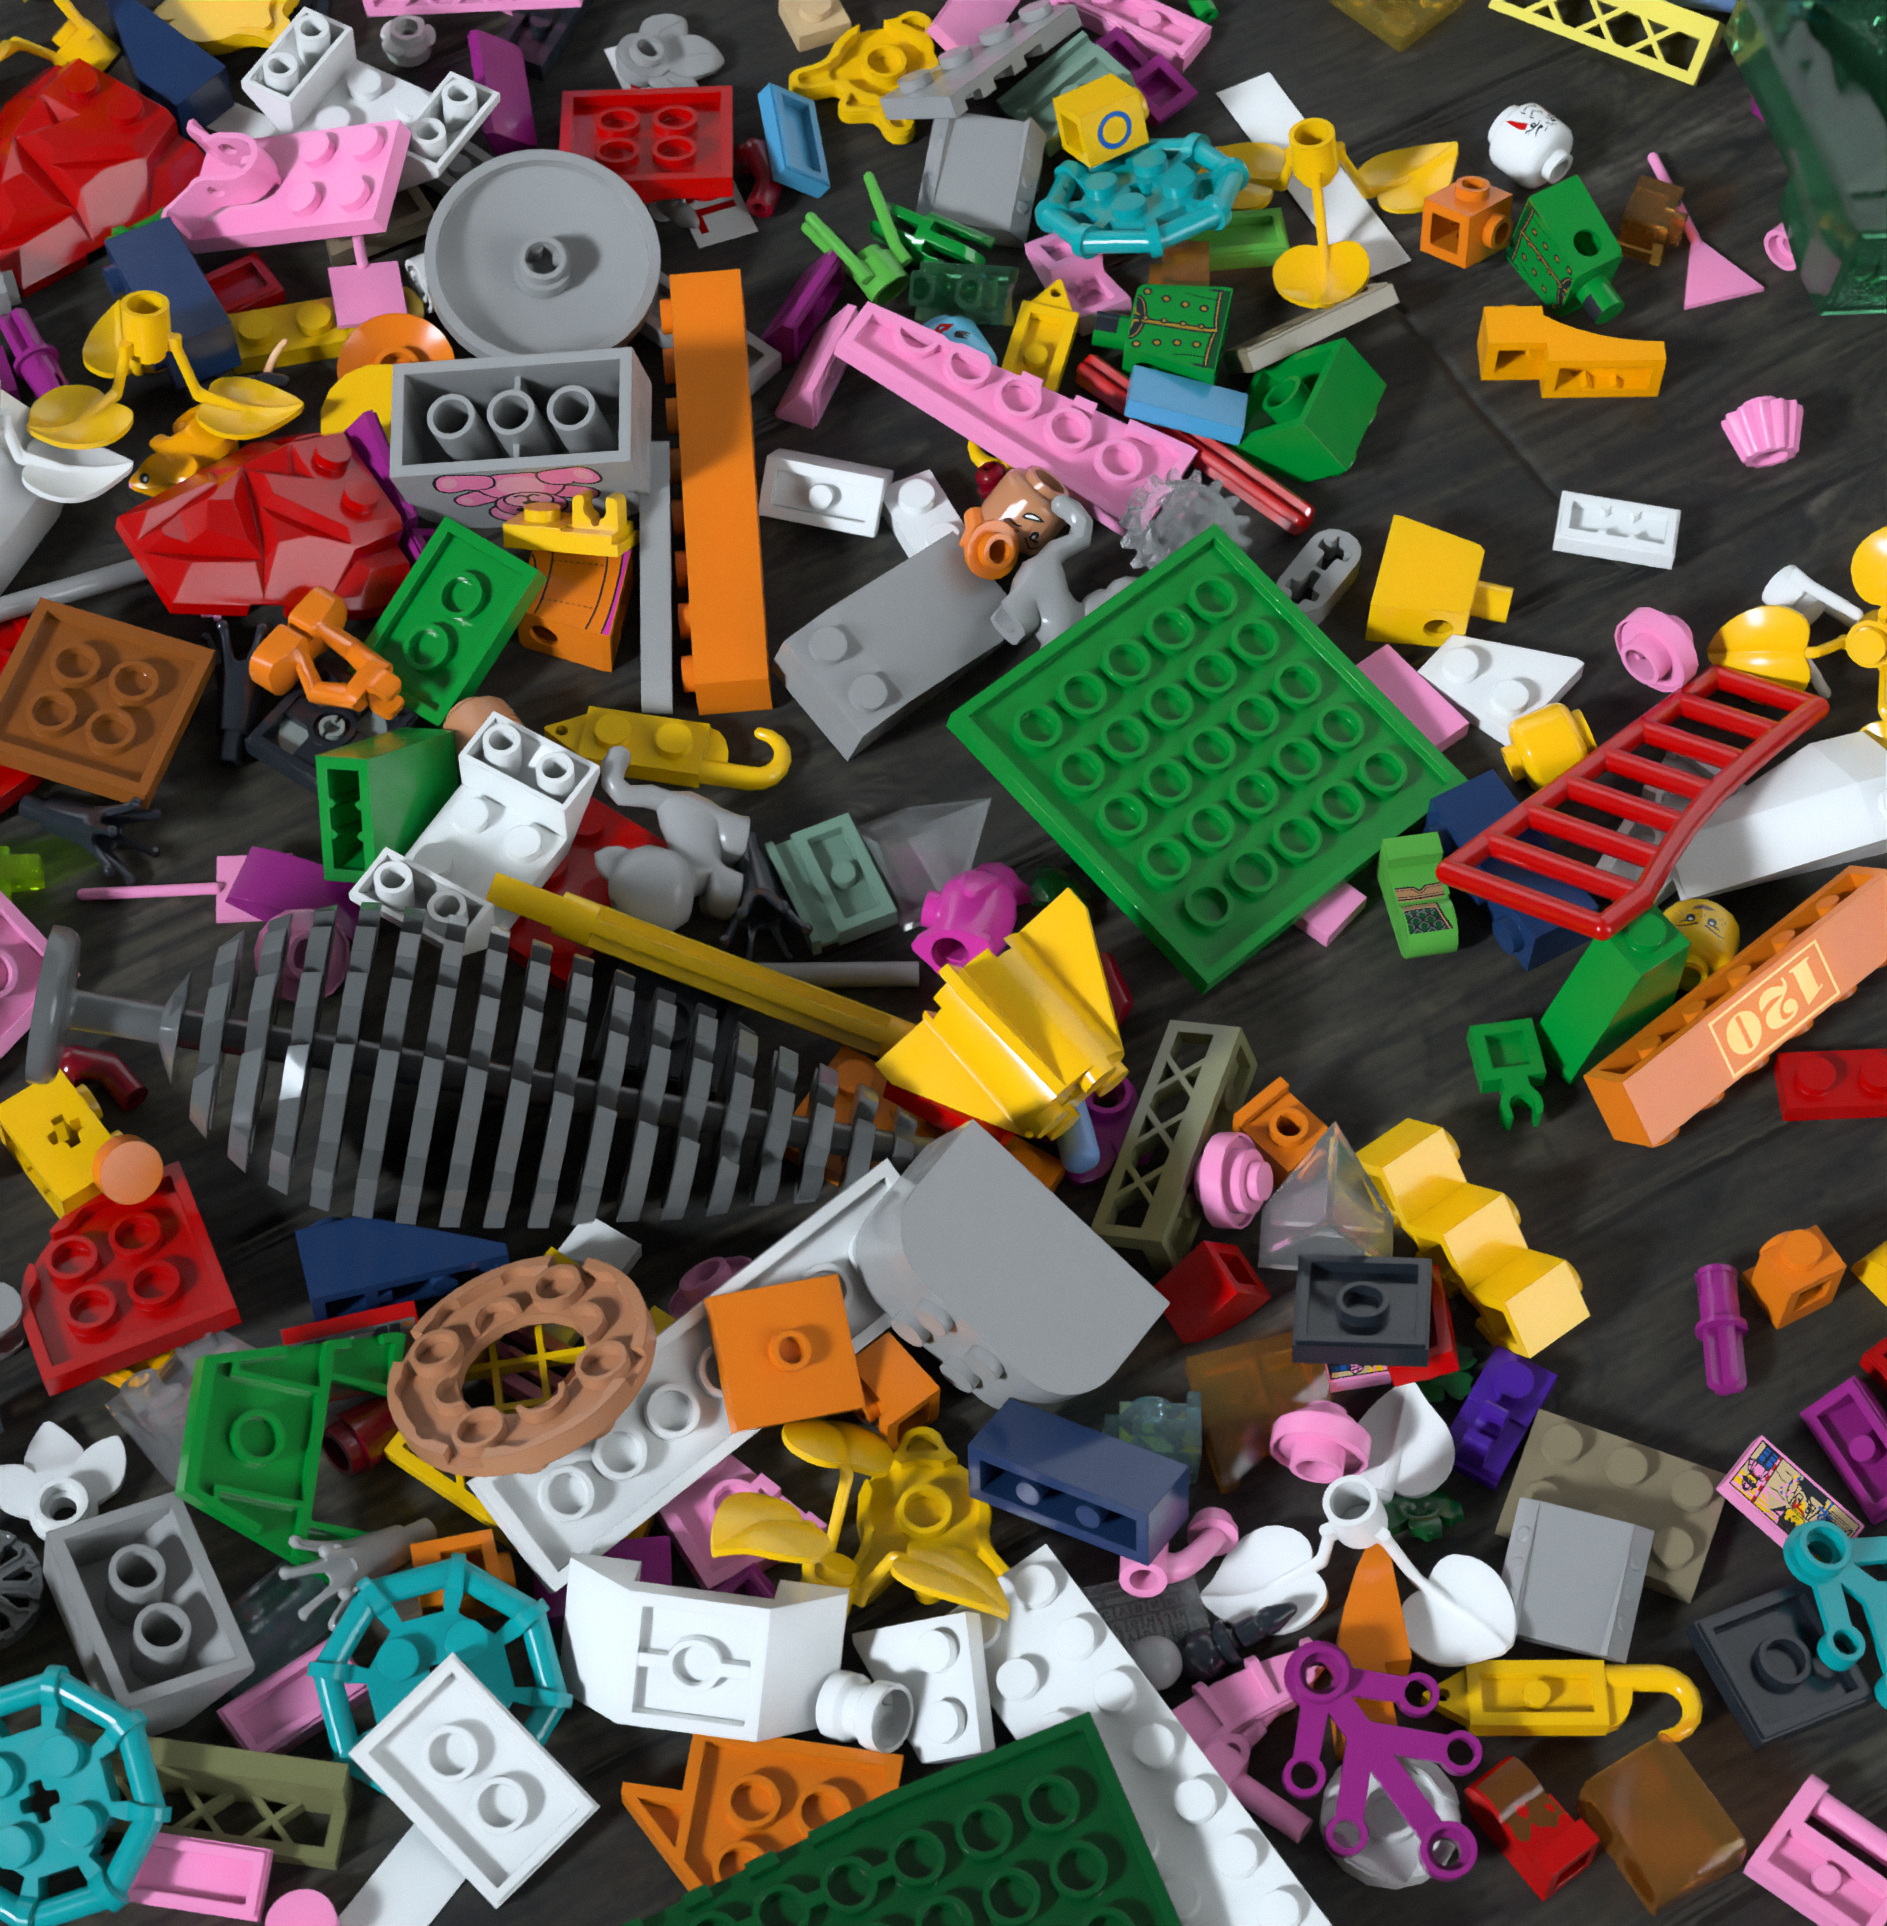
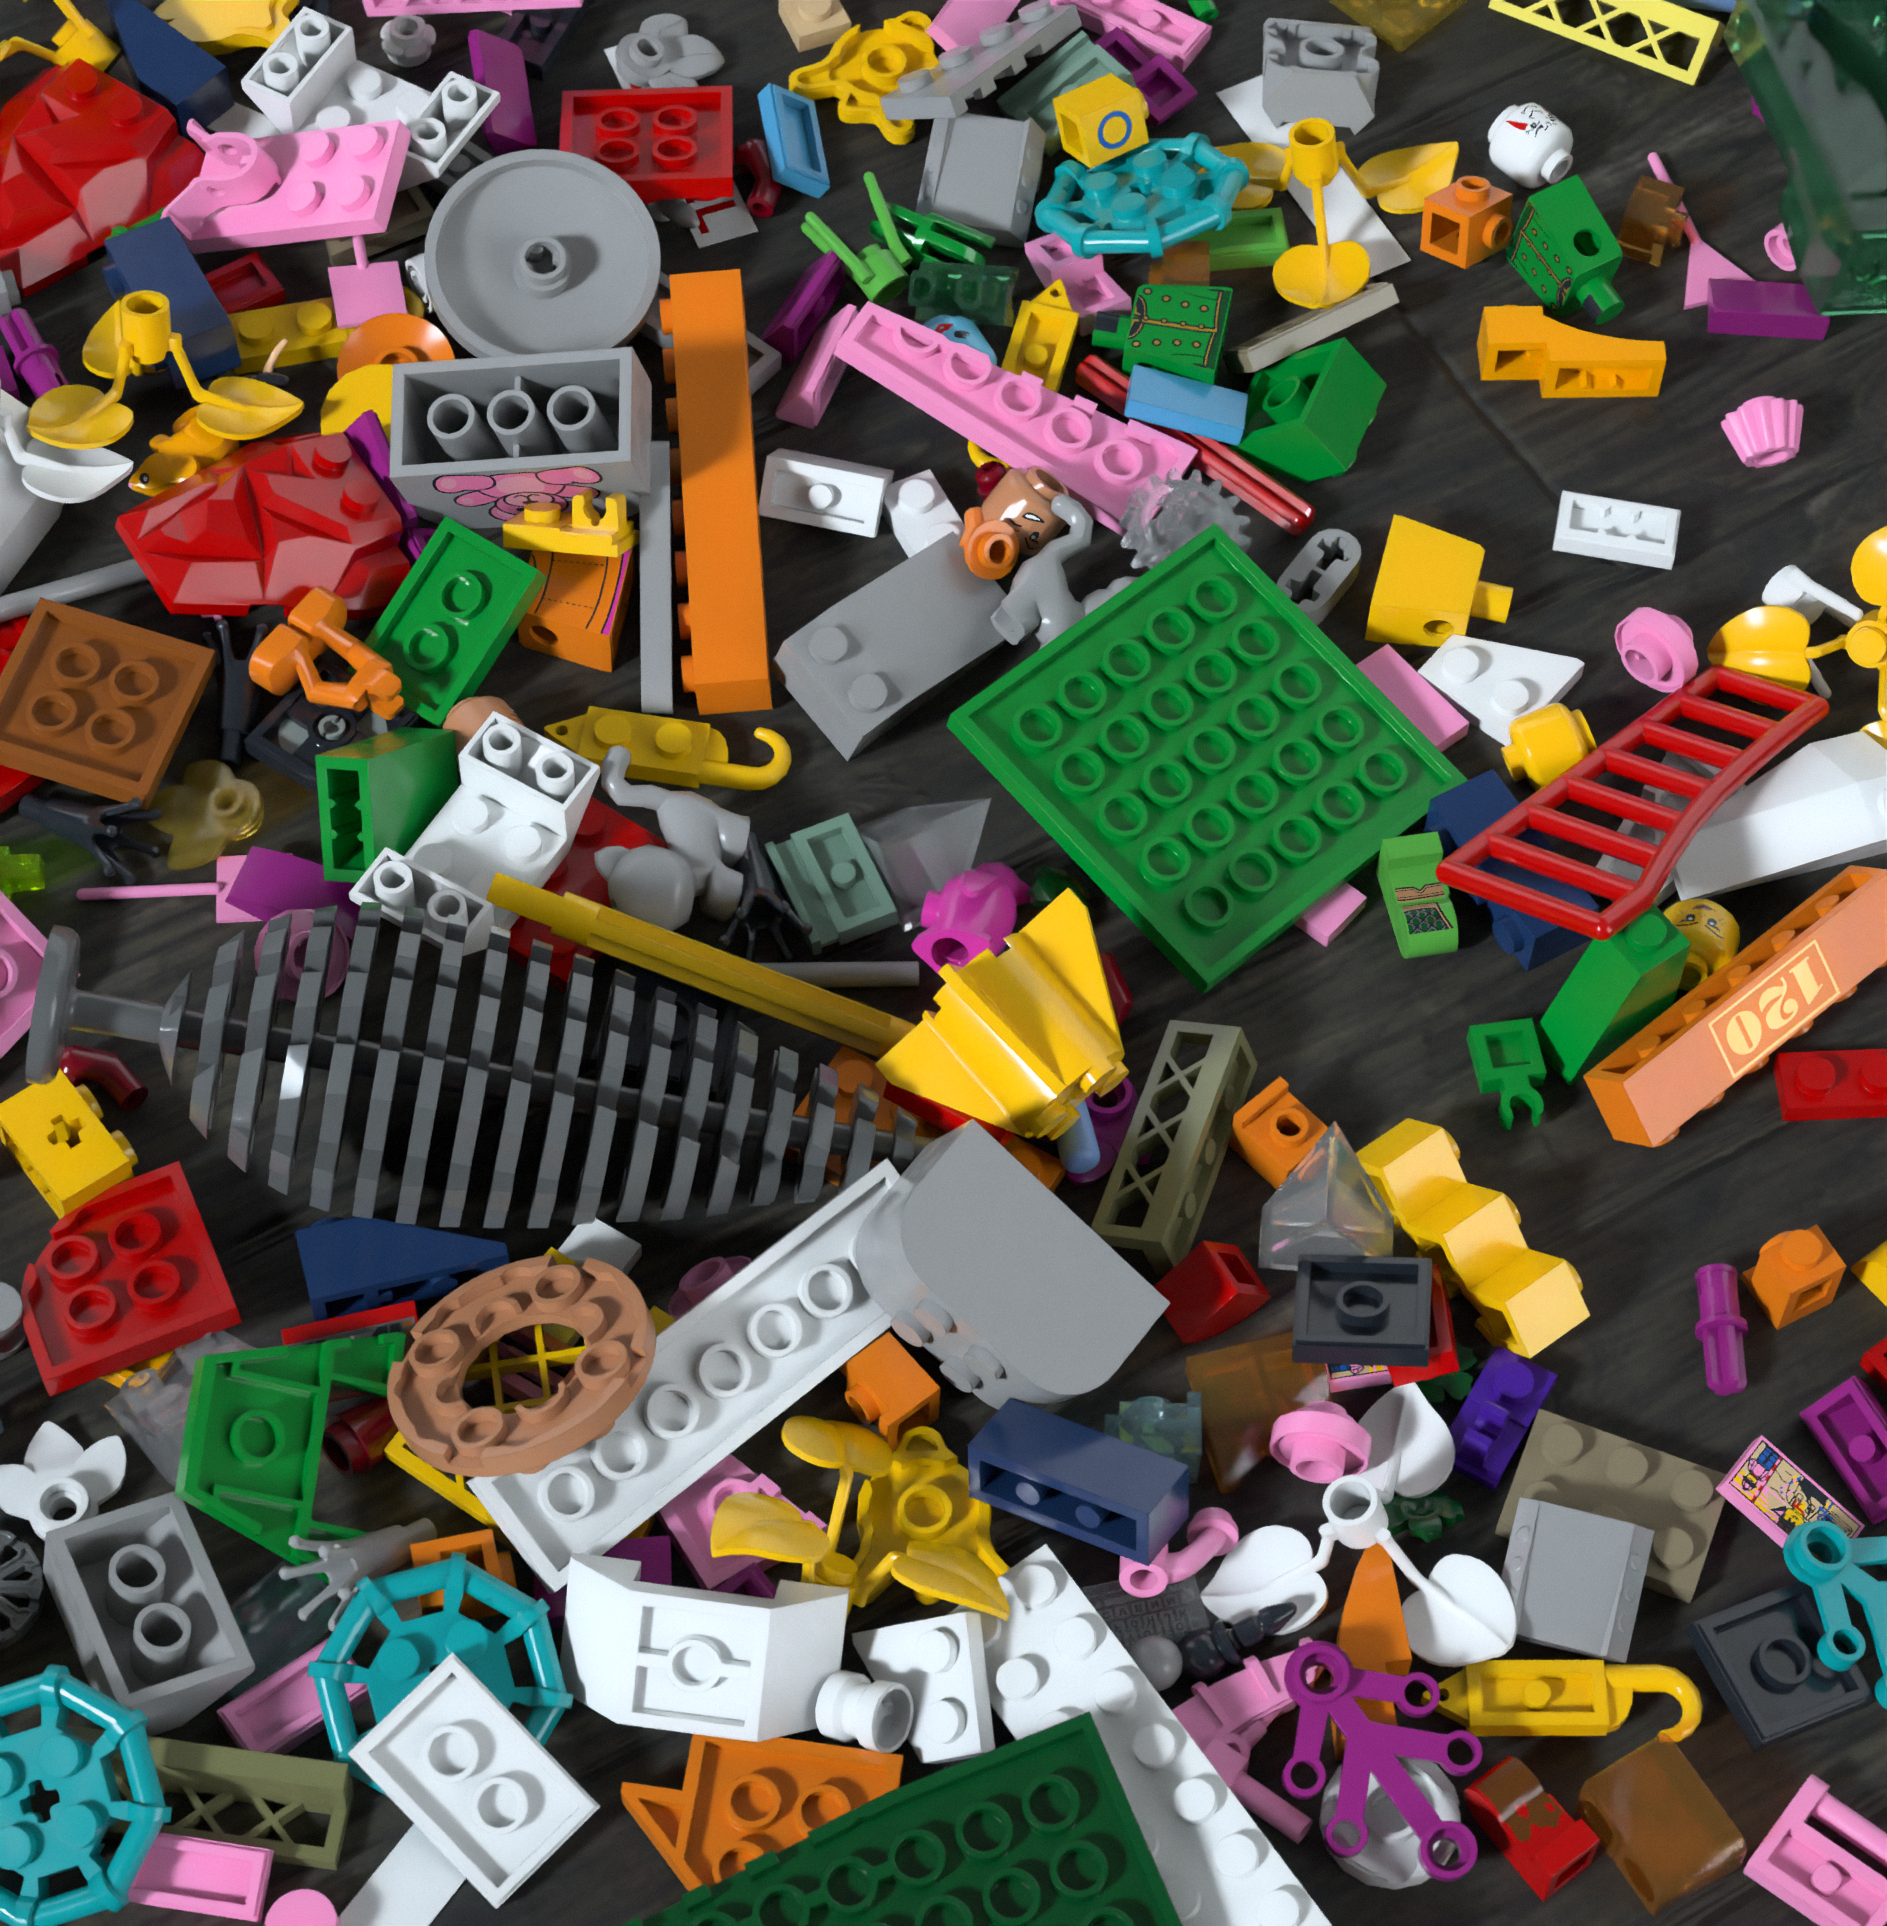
orange tile [92,1134,163,1205] -> none
orange plate [703,1274,866,1434] -> none
bright pink plate [1194,1132,1273,1229] -> none
none -> clear yellow plate [143,760,264,870]
none -> light grey slope [1262,18,1379,136]
none -> magenta slope [1708,278,1830,340]

